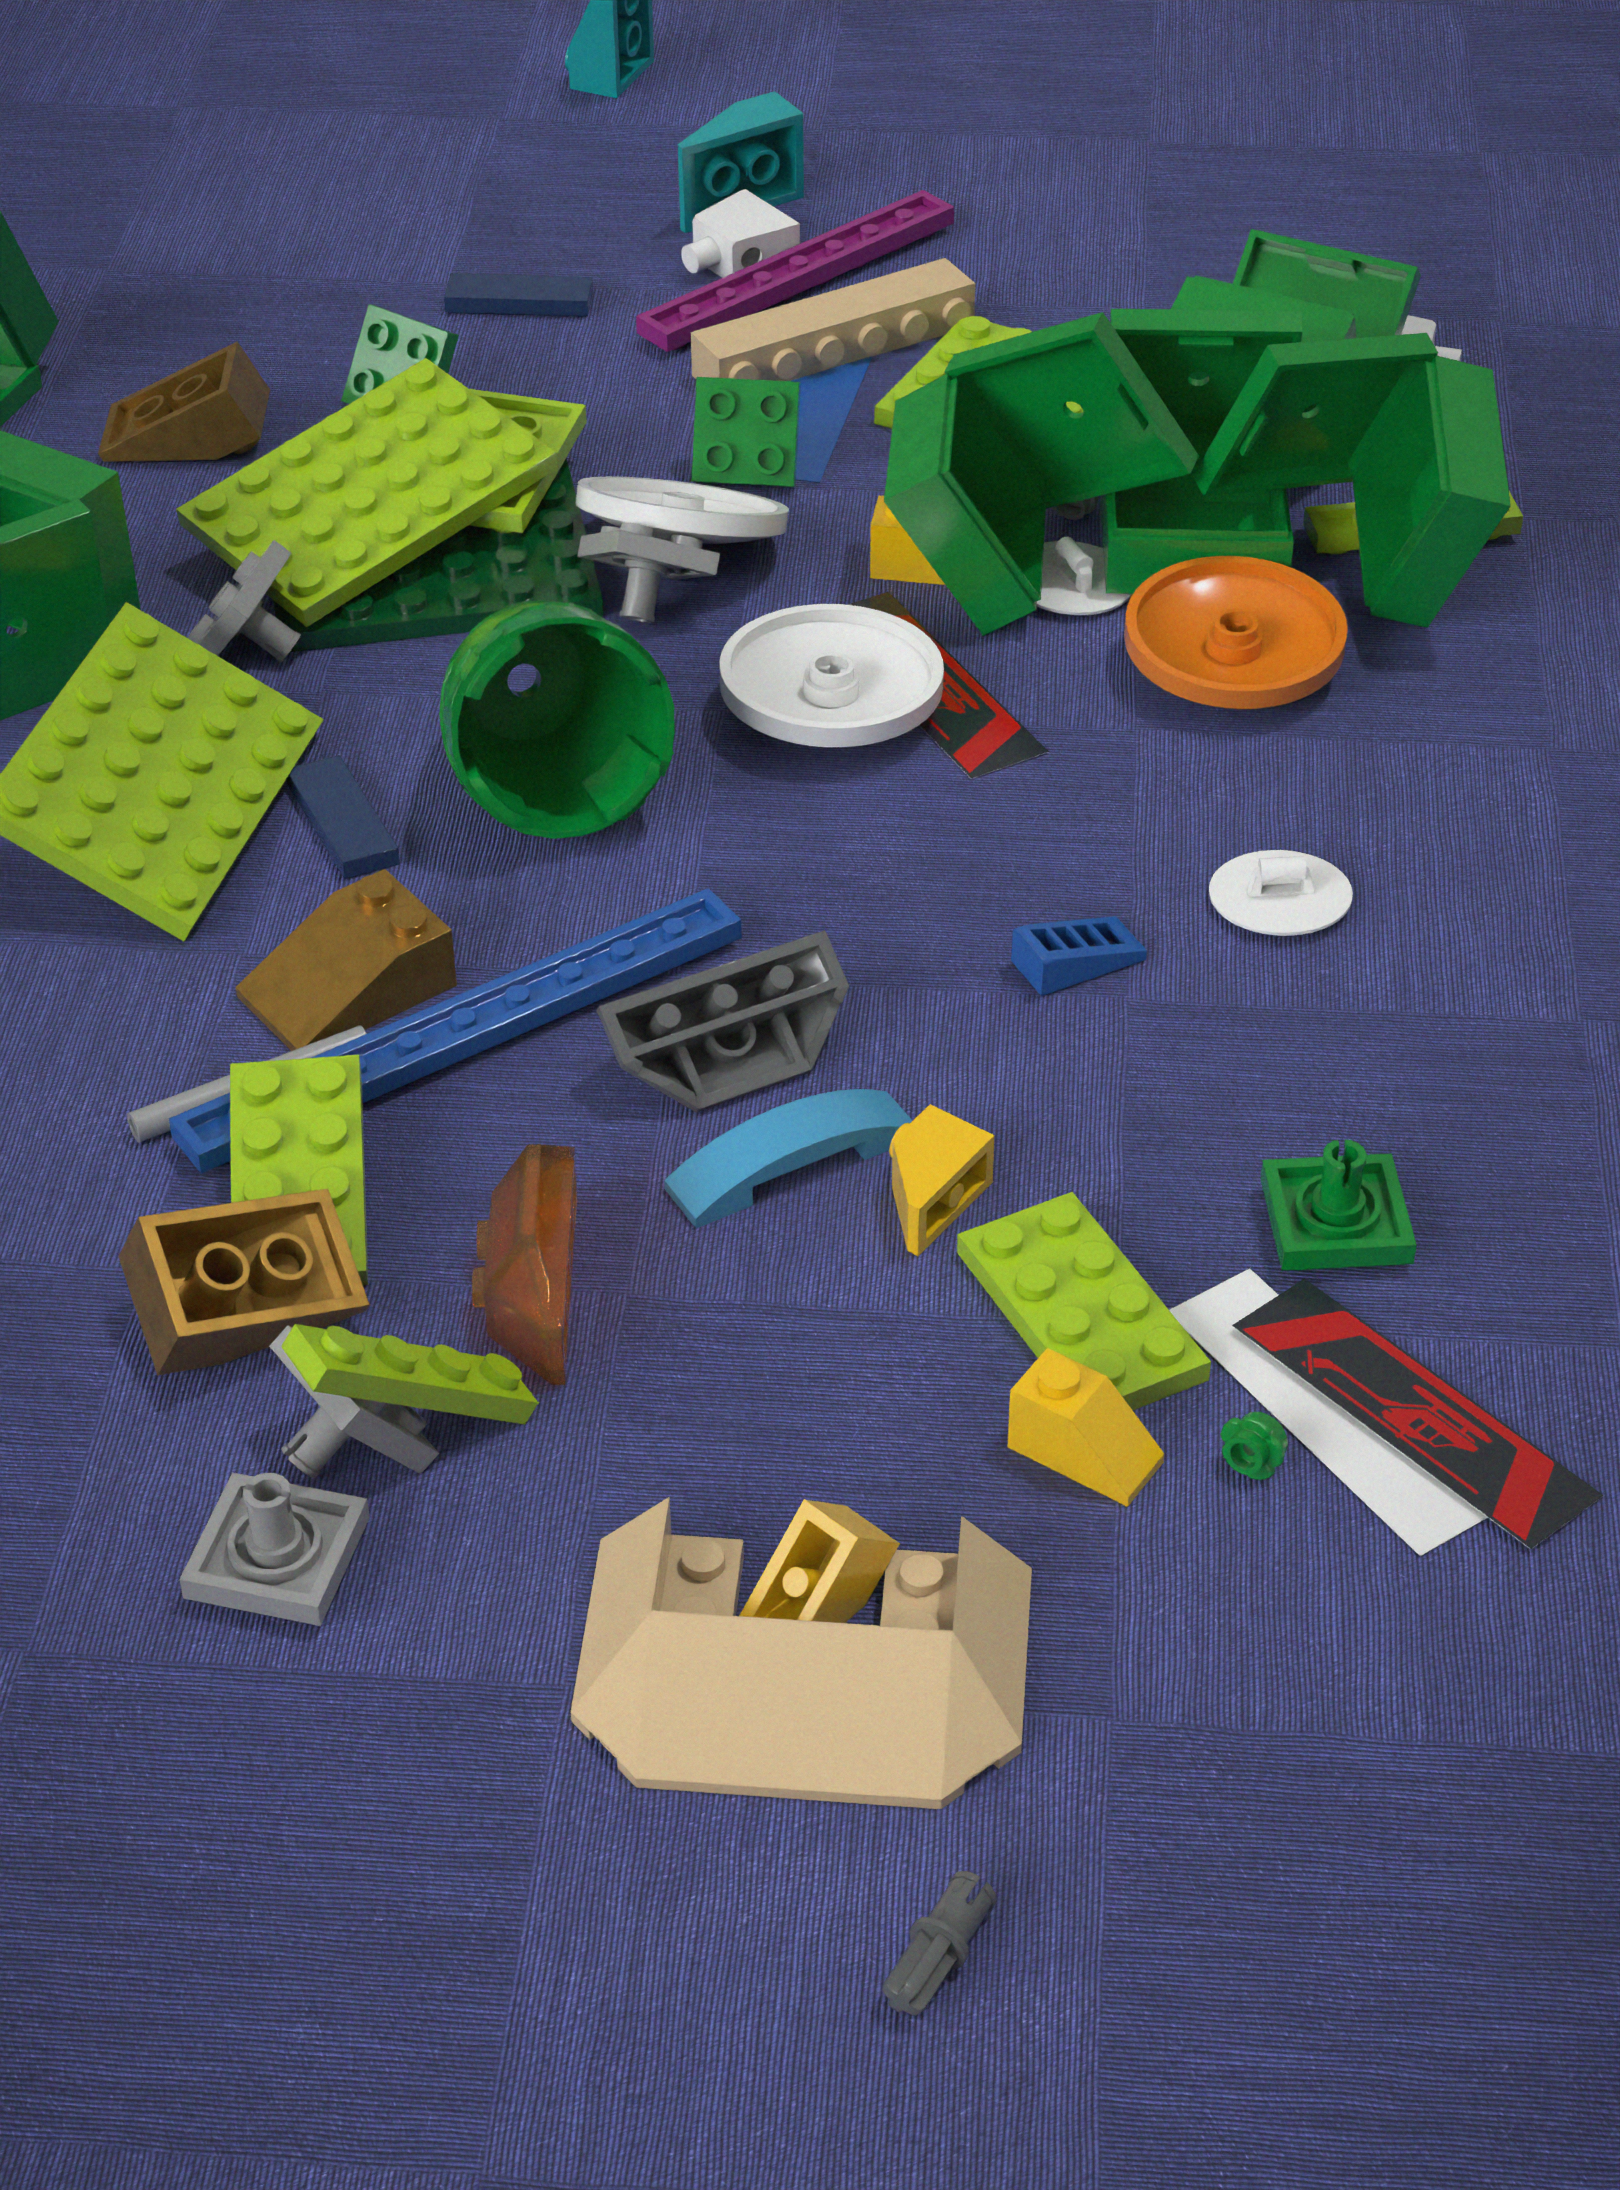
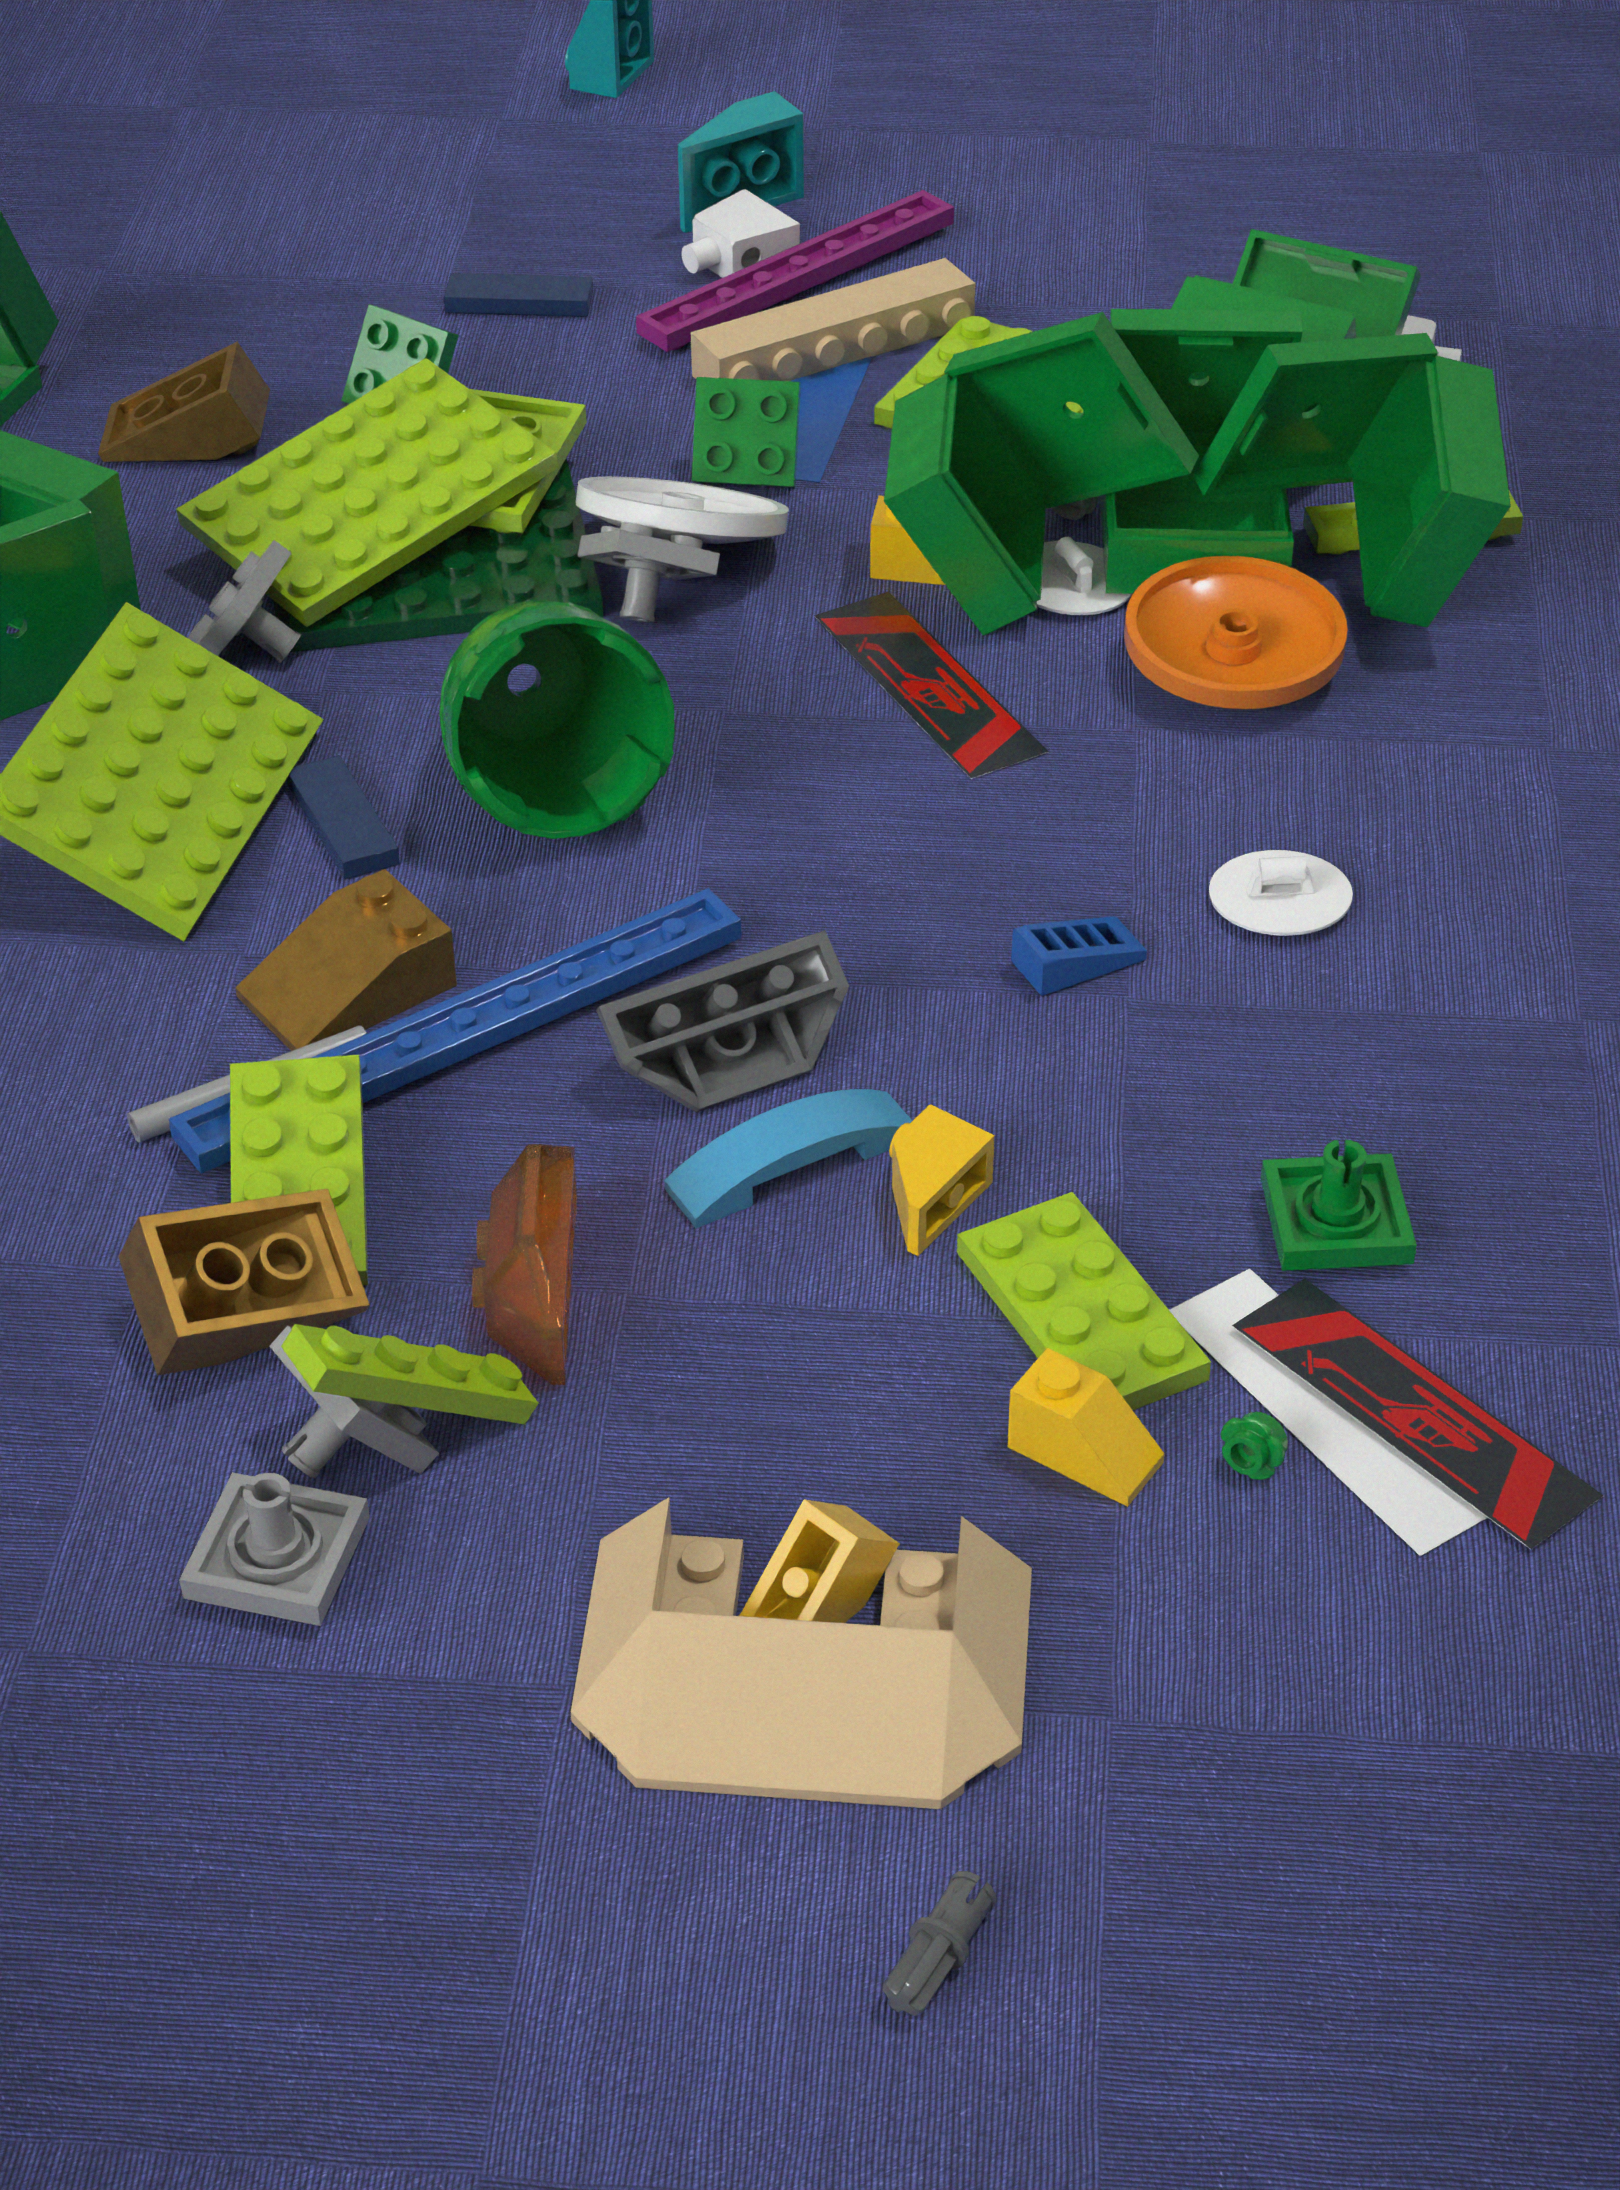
white dish [719,604,944,747] -> none

